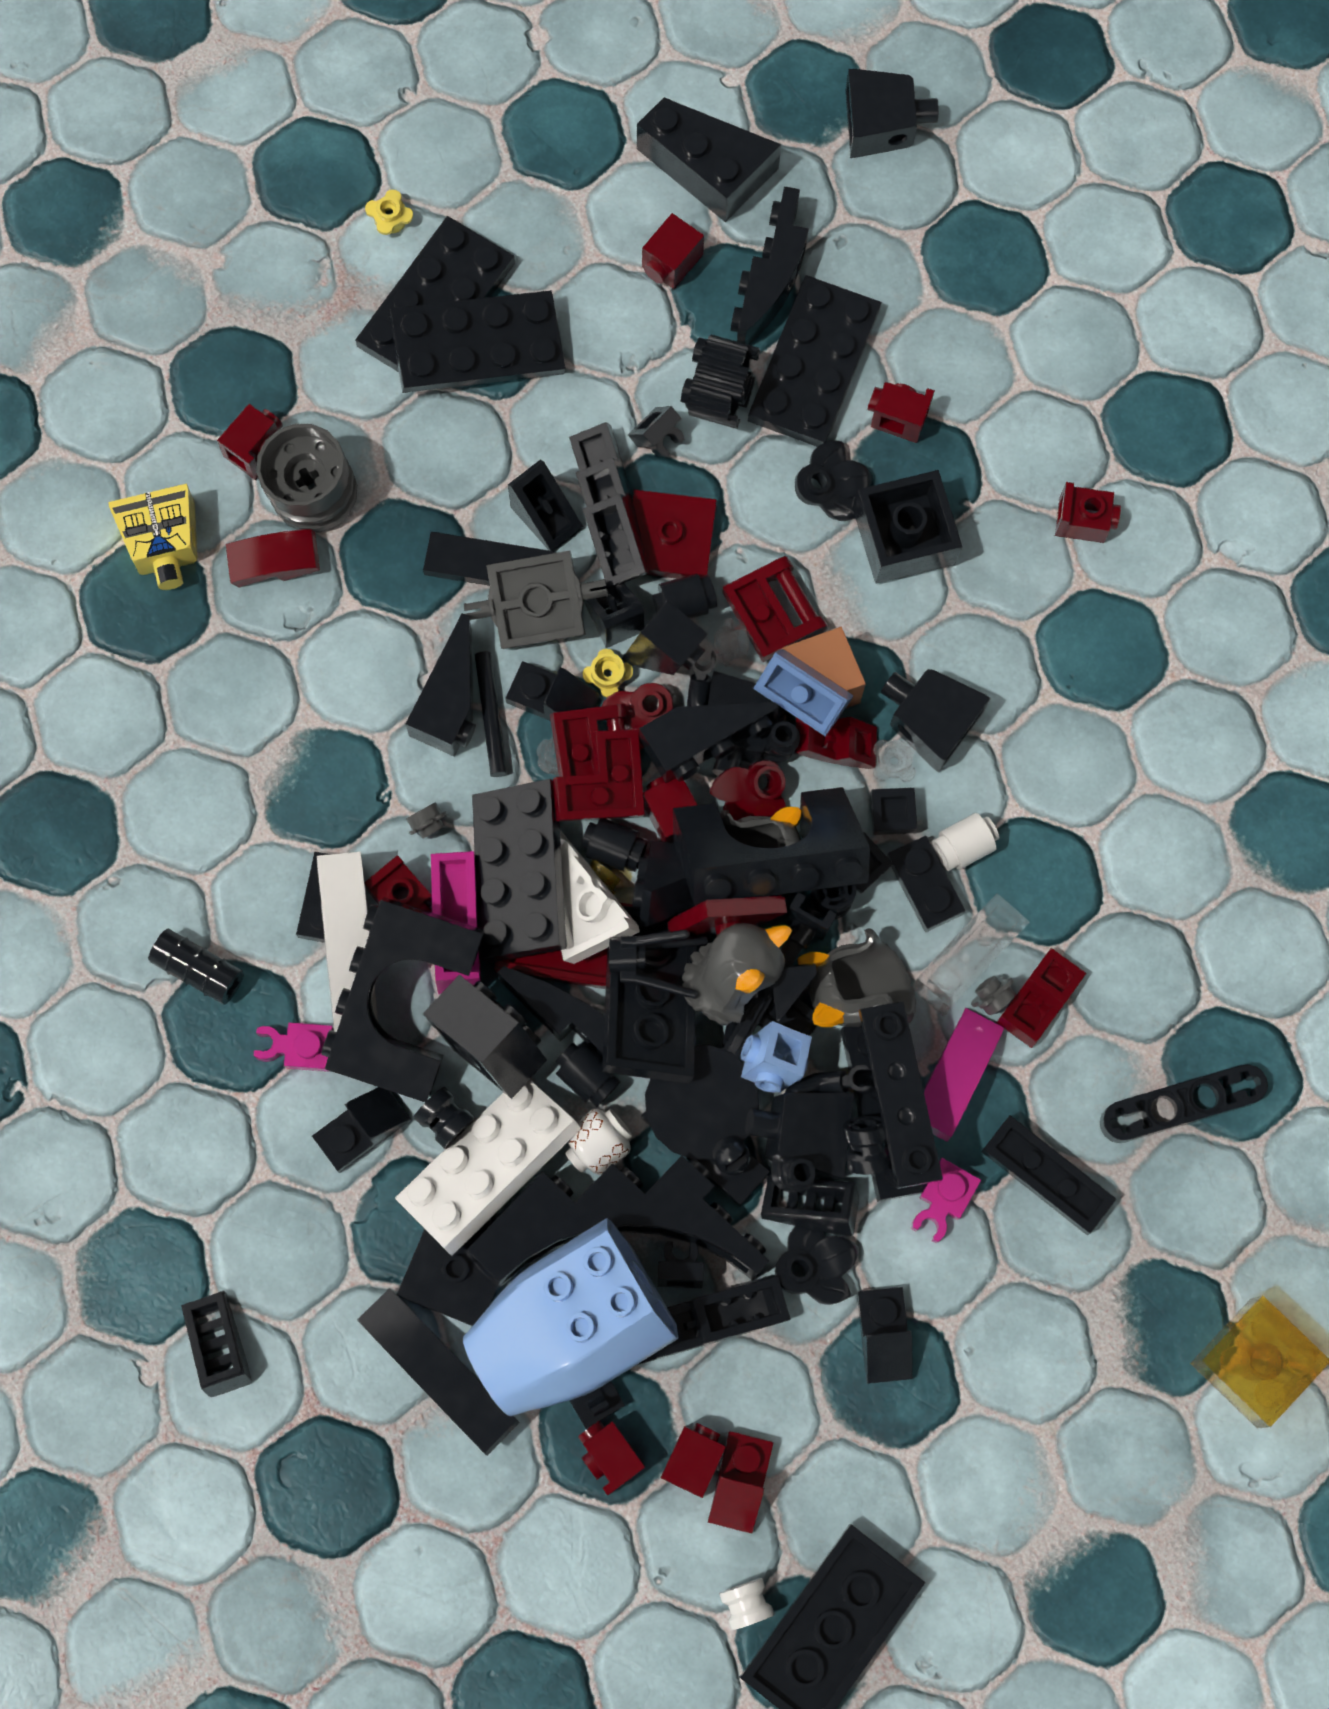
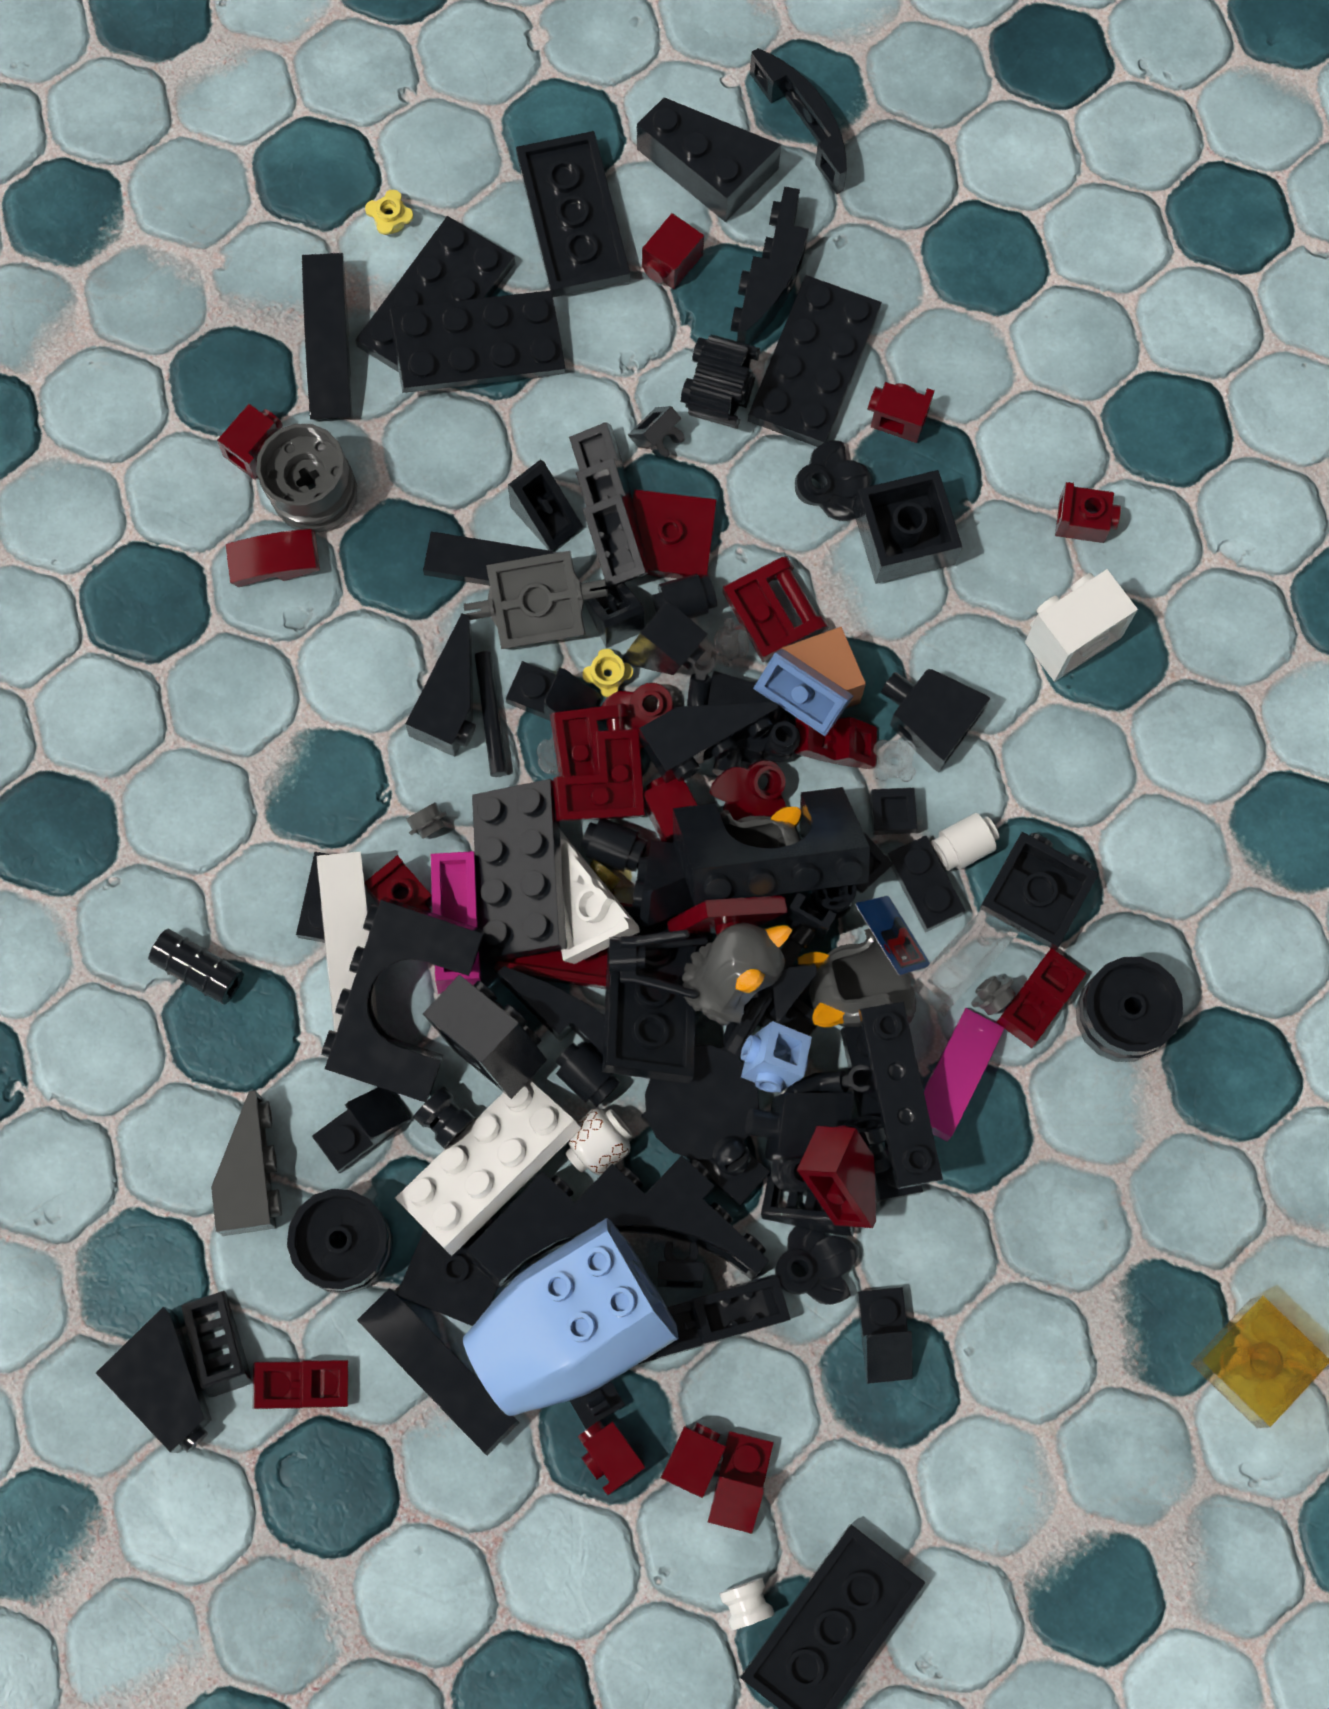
light yellow torso [108,483,198,590] -> none
dark pink plate [254,1022,334,1072] -> none
black torso [845,69,939,158] -> none
dark pink plate [911,1158,981,1243] -> none
black plate [981,1115,1116,1235] -> none
black beam [1099,1064,1268,1143] -> none
none -> black slope [96,1307,212,1453]
none -> dark grey slope [211,1090,282,1236]
none -> dark red slope [252,1360,348,1409]
none -> black wheel [287,1189,393,1294]
none -> black slope [302,253,353,420]
none -> black plate [516,131,630,297]
none -> black slope [750,48,847,194]
none -> dark red slope [797,1126,876,1228]
none -> sticker [855,896,931,975]
none -> black plate [979,832,1099,951]
none -> white brick [1025,569,1138,682]
none -> black wheel [1076,957,1183,1062]

